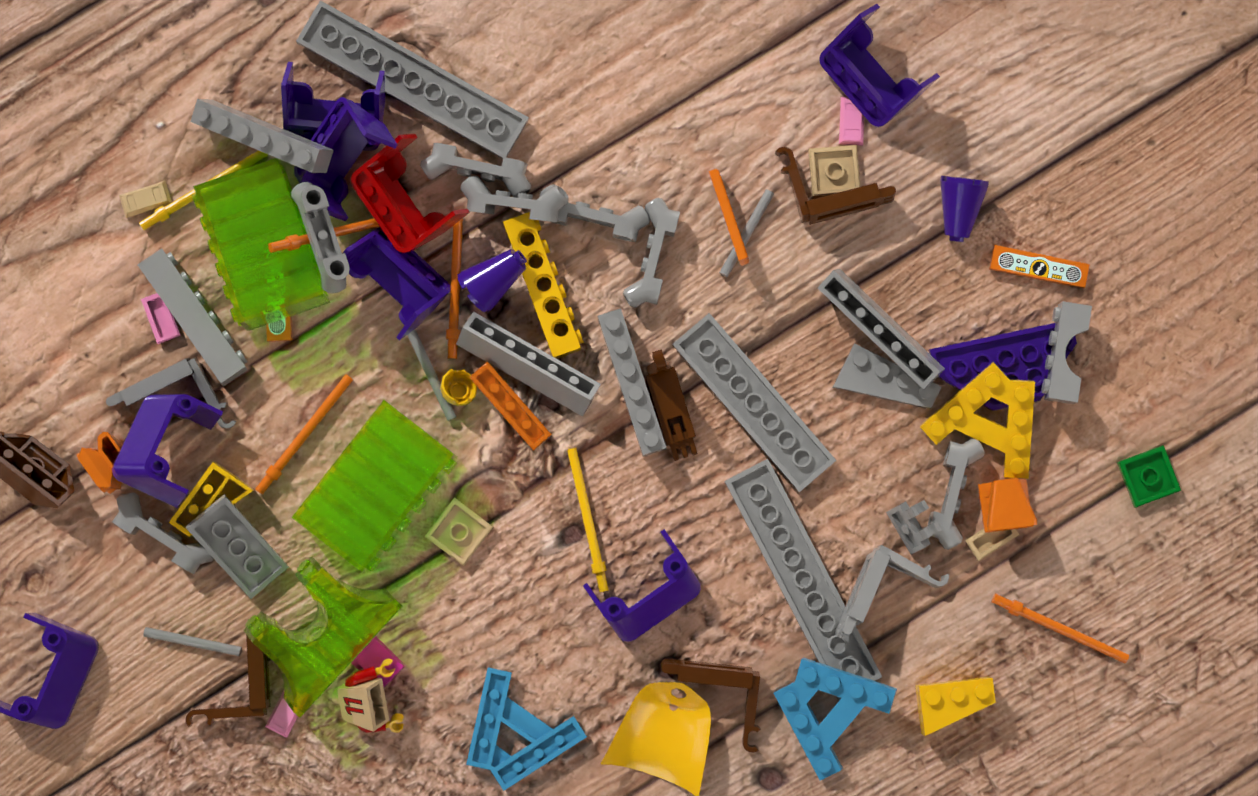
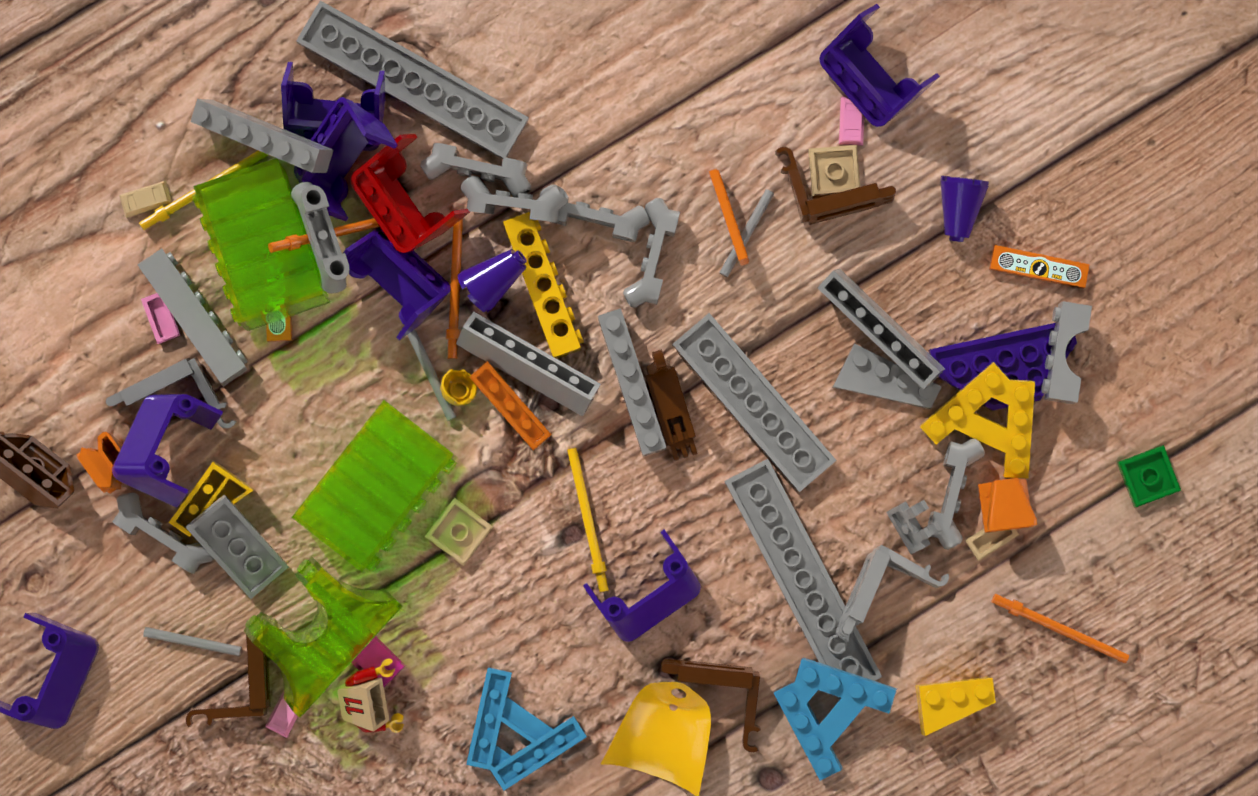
orange bar [255,374,353,495] -> none

